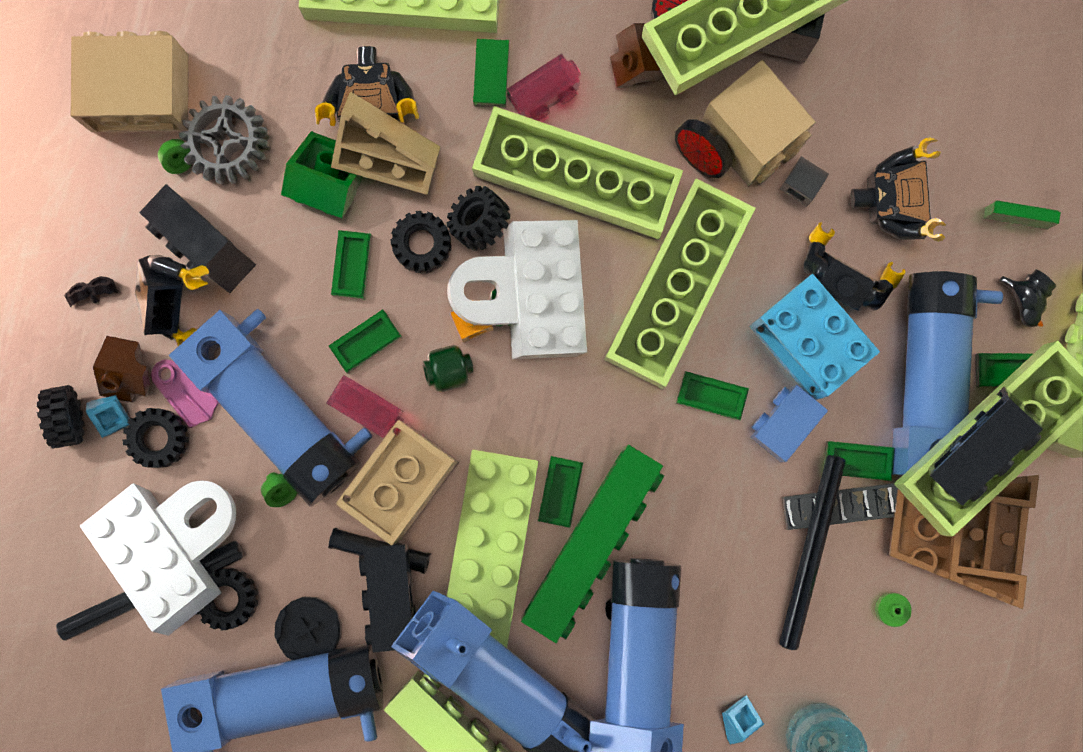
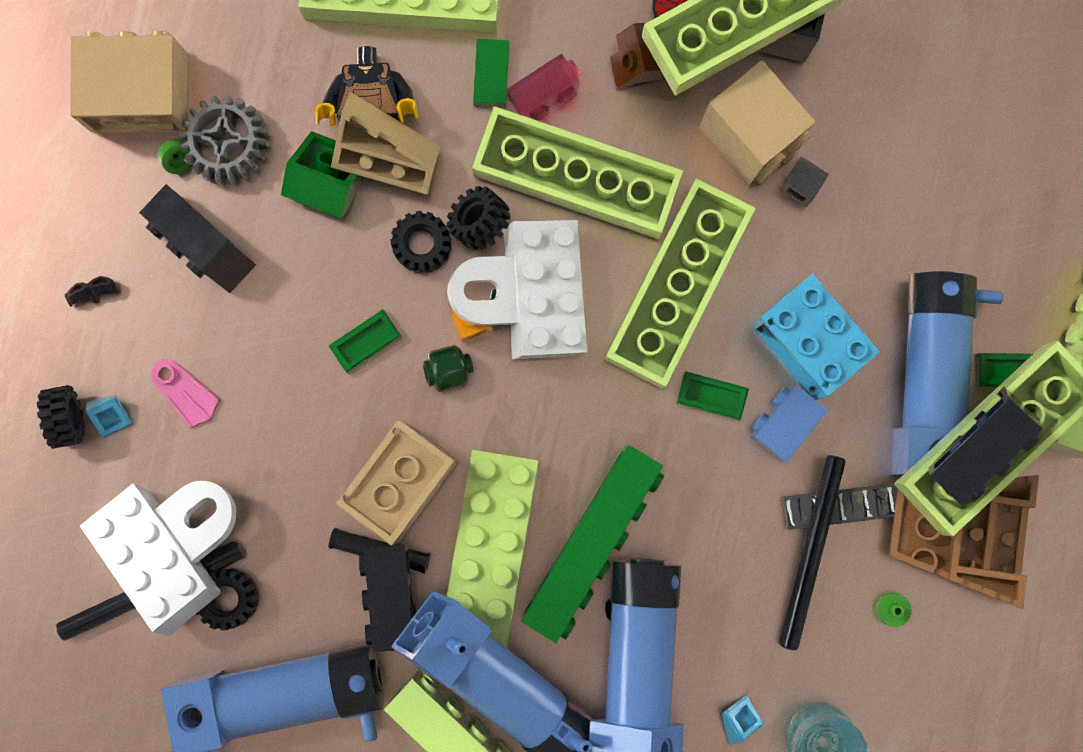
reddish brown brick [93,336,150,402] -> none
black tyre [122,408,189,468] -> none
black torso [135,255,209,346] -> none
medium blue piece [169,309,372,507] -> none
bright green tile [261,472,297,507] -> none
black tile [274,596,342,660] -> none
clear pink brick [326,375,405,438] -> none
green tile [331,230,372,300] -> none
green tile [538,456,583,528] -> none
tile [675,119,733,178] -> none
black torso [803,222,906,311] -> none
green tile [824,441,894,481] -> none
torso [850,137,946,242] -> none
green tile [984,200,1061,229] -> none
black animal [999,269,1056,327] -> none

